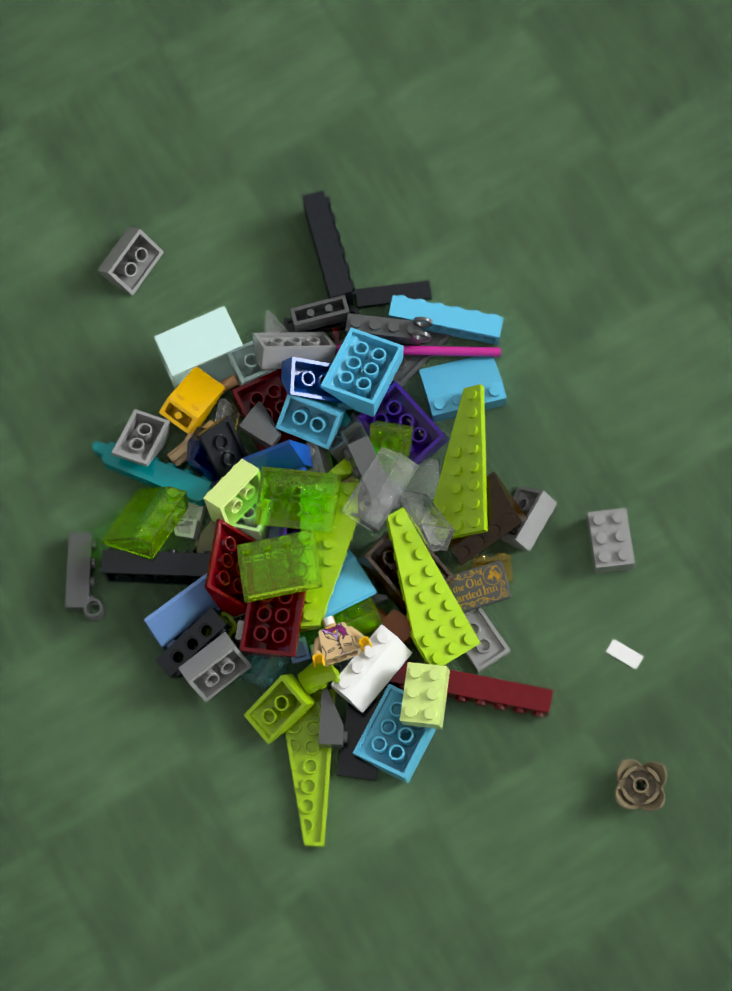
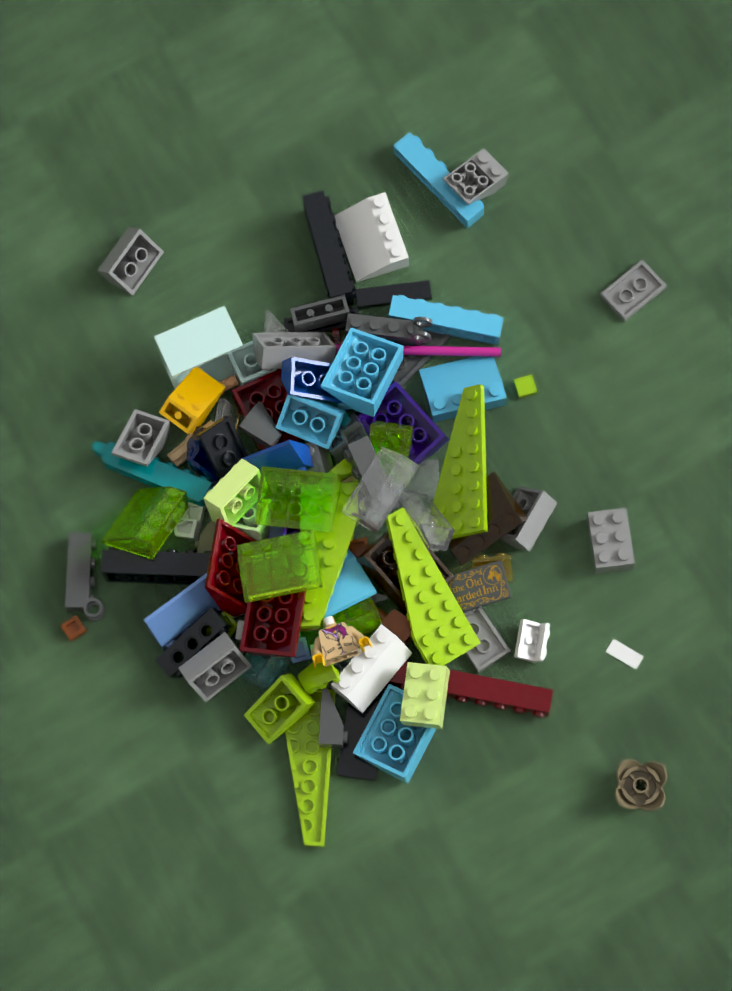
none -> dark orange tile [60,615,87,642]
none -> white slope [334,192,409,283]
none -> dark orange tile [349,537,369,559]
none -> medium azure brick [393,132,484,229]
none -> light grey slope [443,148,509,205]
none -> lime tile [514,374,537,398]
none -> white bracket [514,619,550,663]
none -> light grey tile [600,260,667,322]

